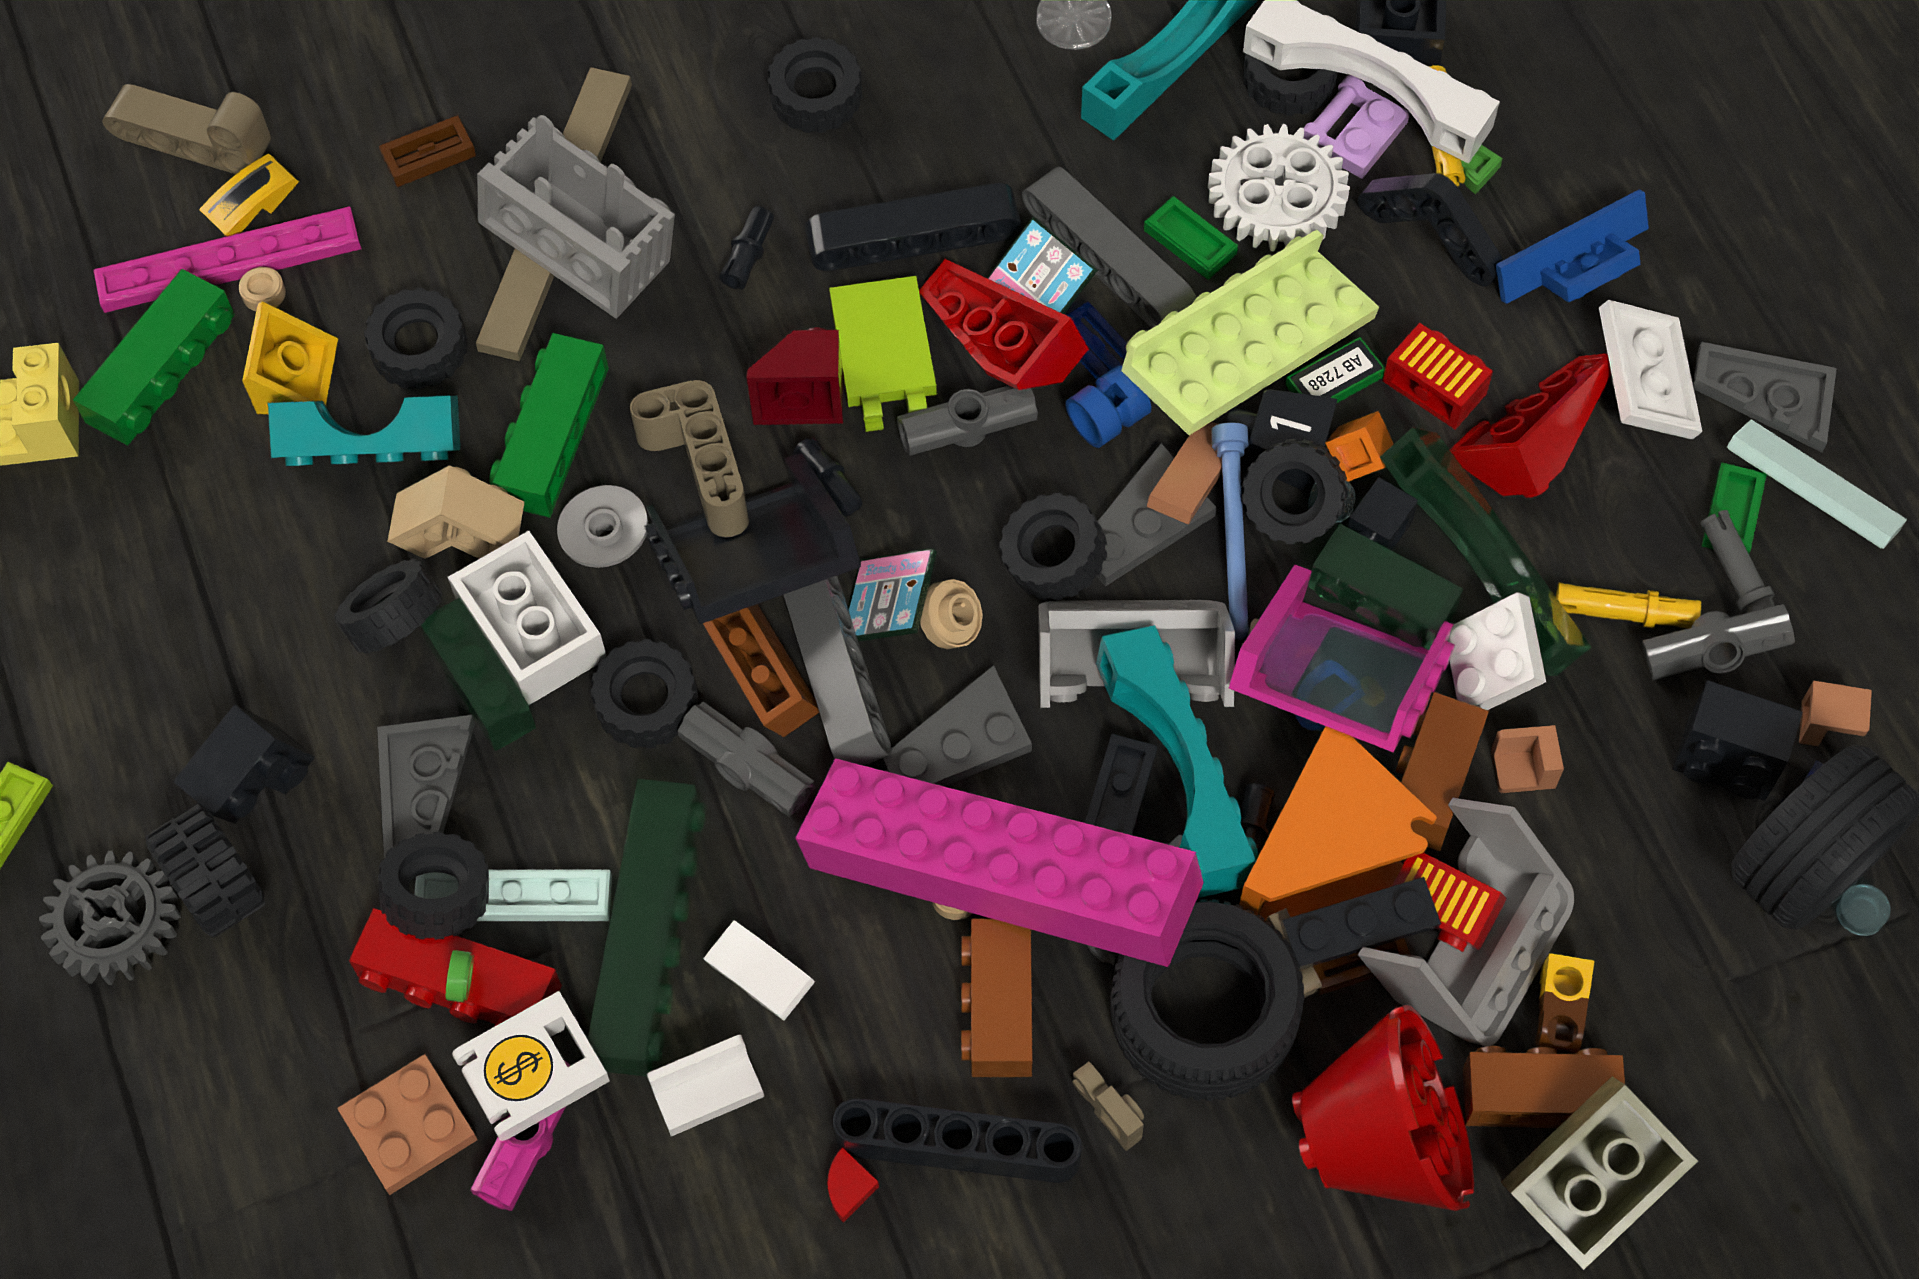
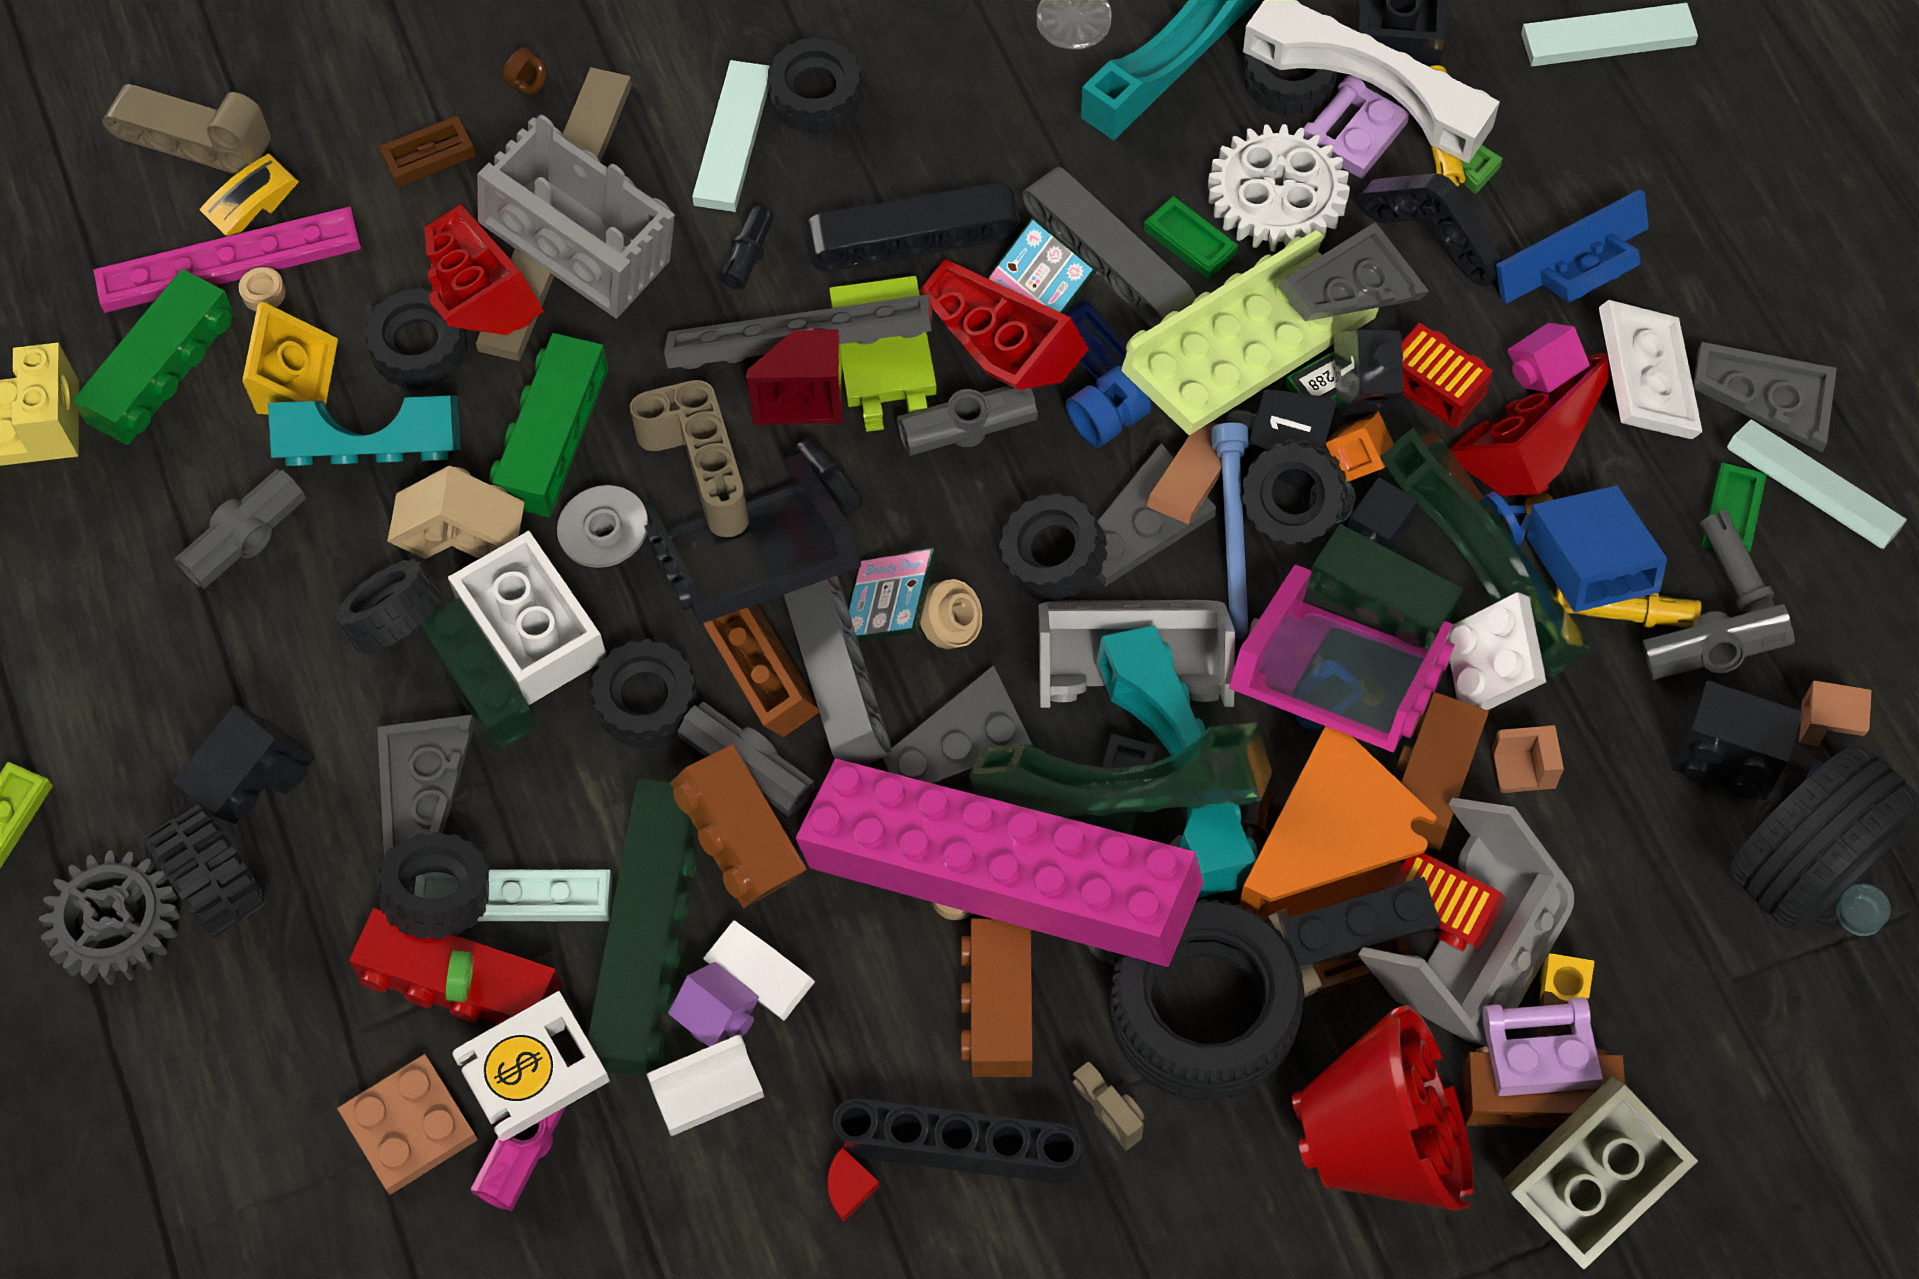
none -> dark grey piece [174,469,306,589]
none -> red wedge [425,204,544,336]
none -> reddish brown tile [502,47,547,95]
none -> dark grey plate [664,294,932,369]
none -> medium lavender brick [668,962,759,1047]
none -> dark orange brick [670,744,807,908]
none -> light aqua tile [692,60,769,212]
none -> clear green arch [969,723,1272,818]
none -> dark grey wing [1278,222,1429,322]
none -> black torso [1334,330,1404,418]
none -> lavender plate [1483,997,1603,1096]
none -> blue piece [1484,492,1553,550]
none -> dark pink brick [1507,323,1590,393]
none -> light aqua tile [1521,3,1698,67]
none -> blue brick [1527,485,1667,613]

